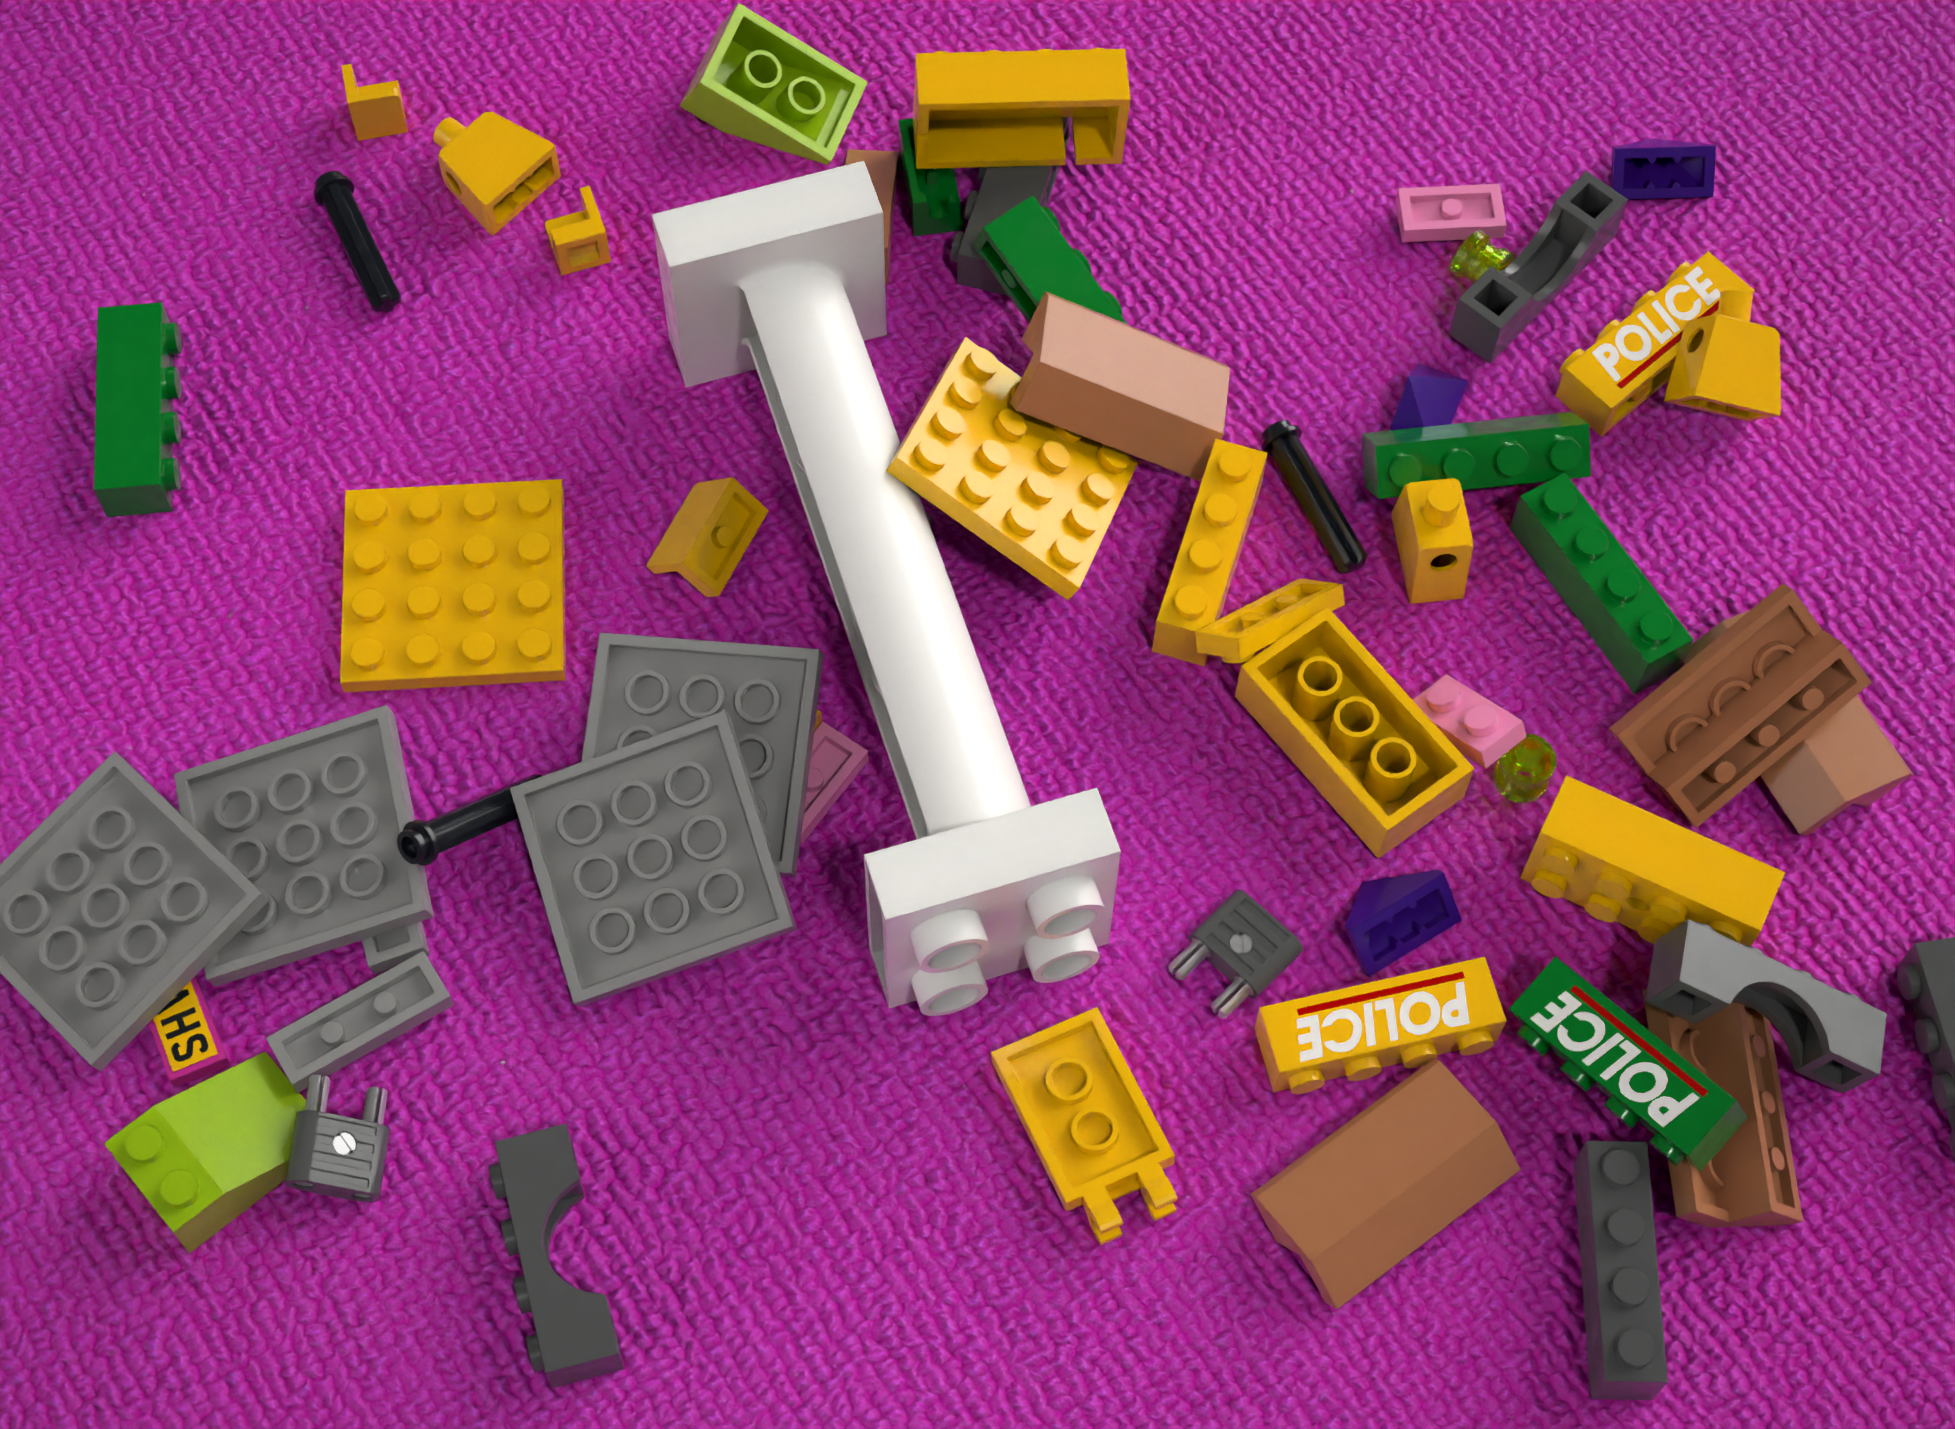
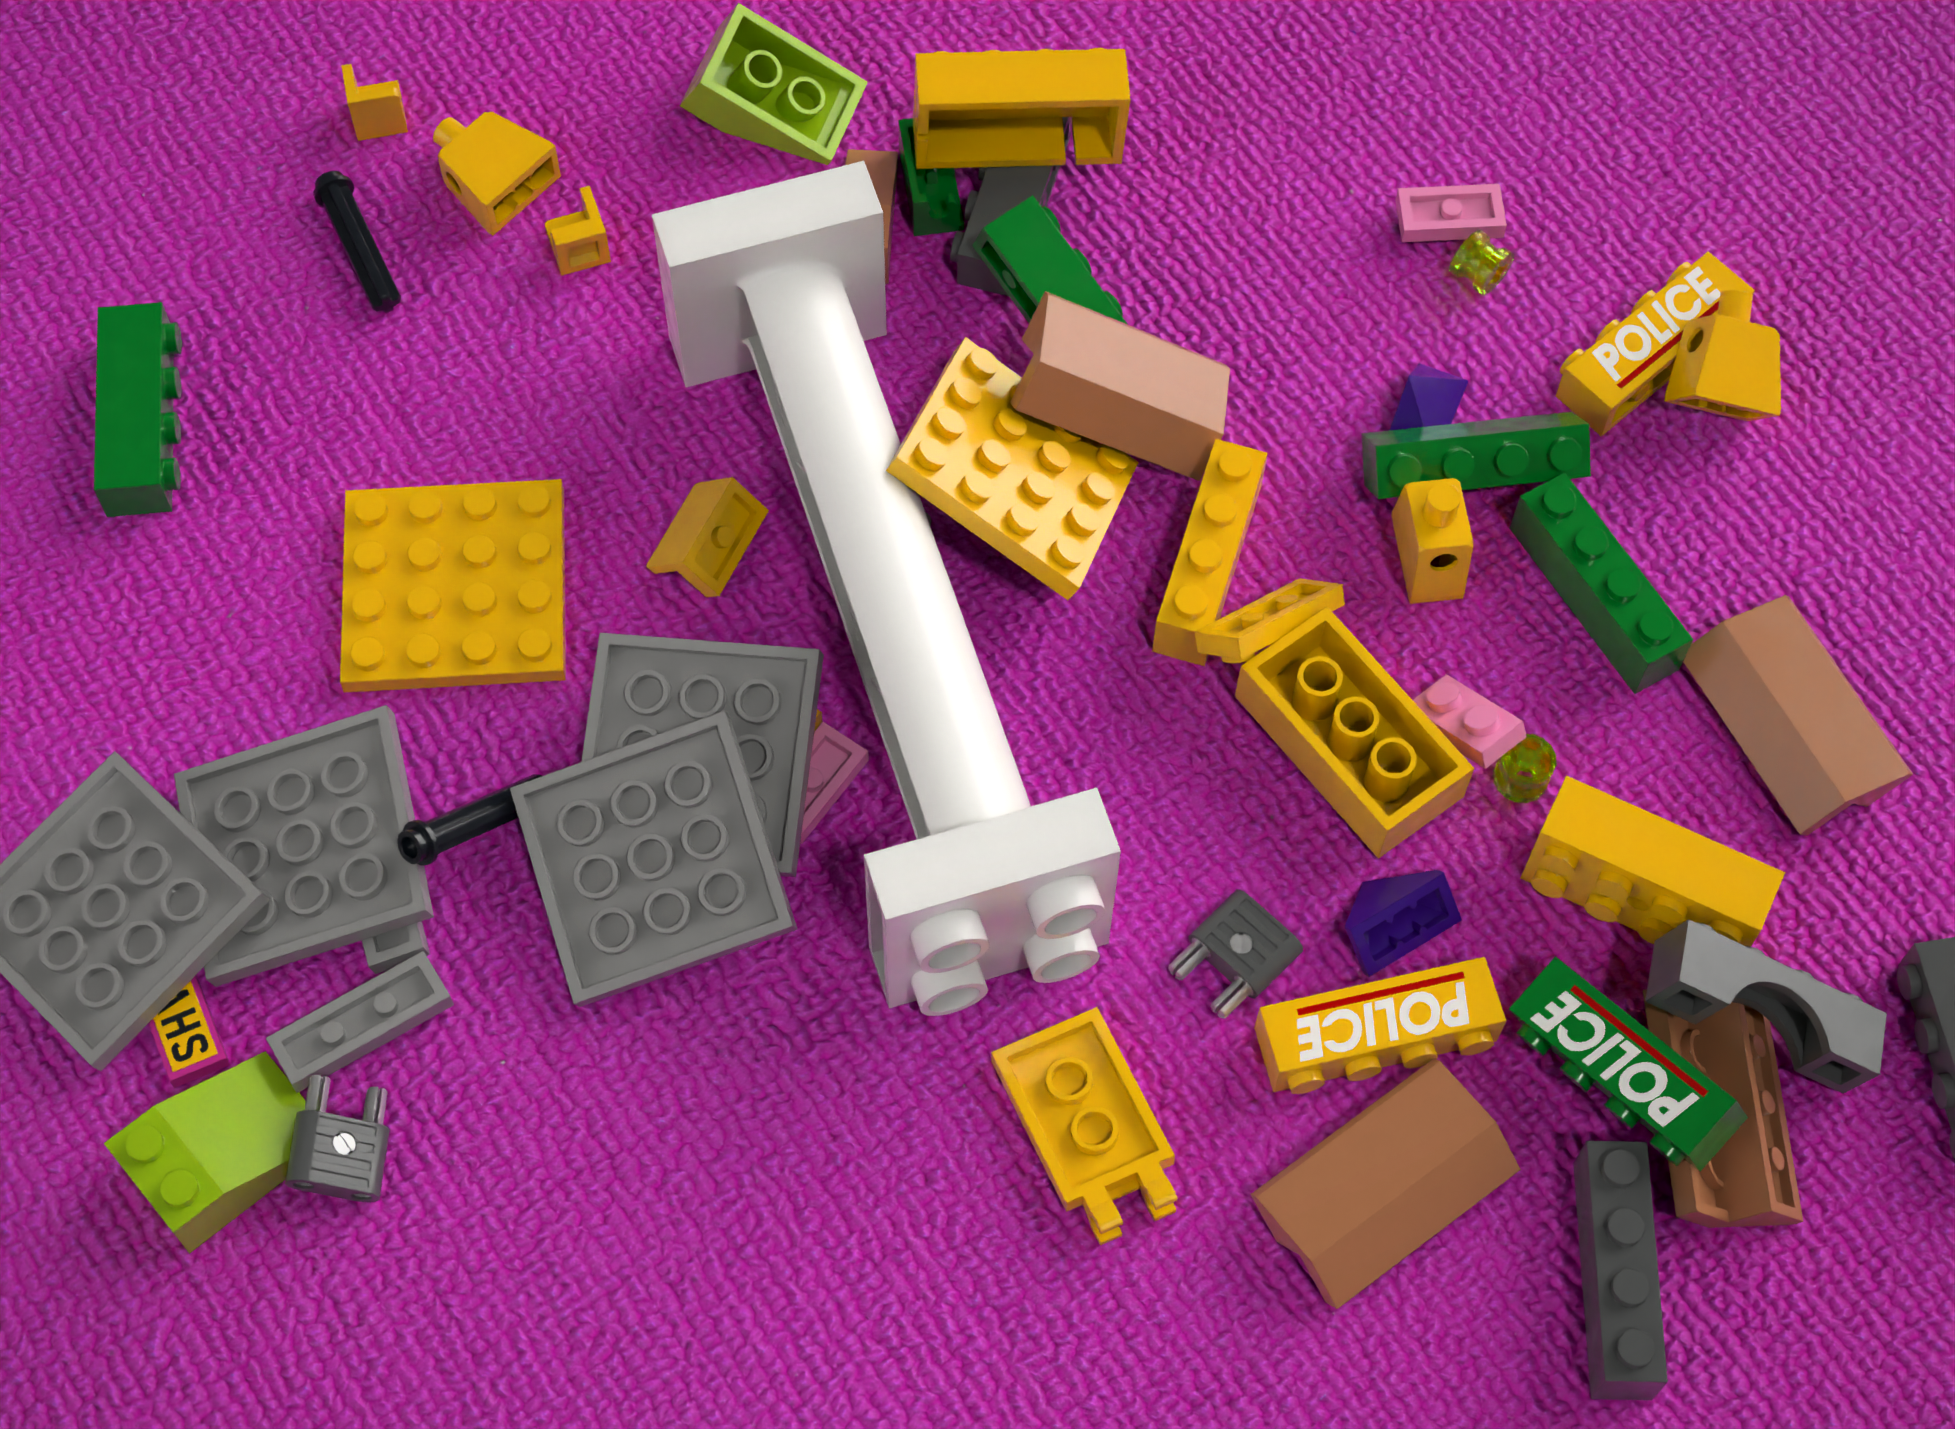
dark grey arch [489,1123,624,1388] -> none
black axle [1261,420,1367,574] -> none
dark grey arch [1449,171,1628,364] -> none
nougat slope [1609,583,1872,828] -> none
dark purple slope [1611,139,1716,199] -> none

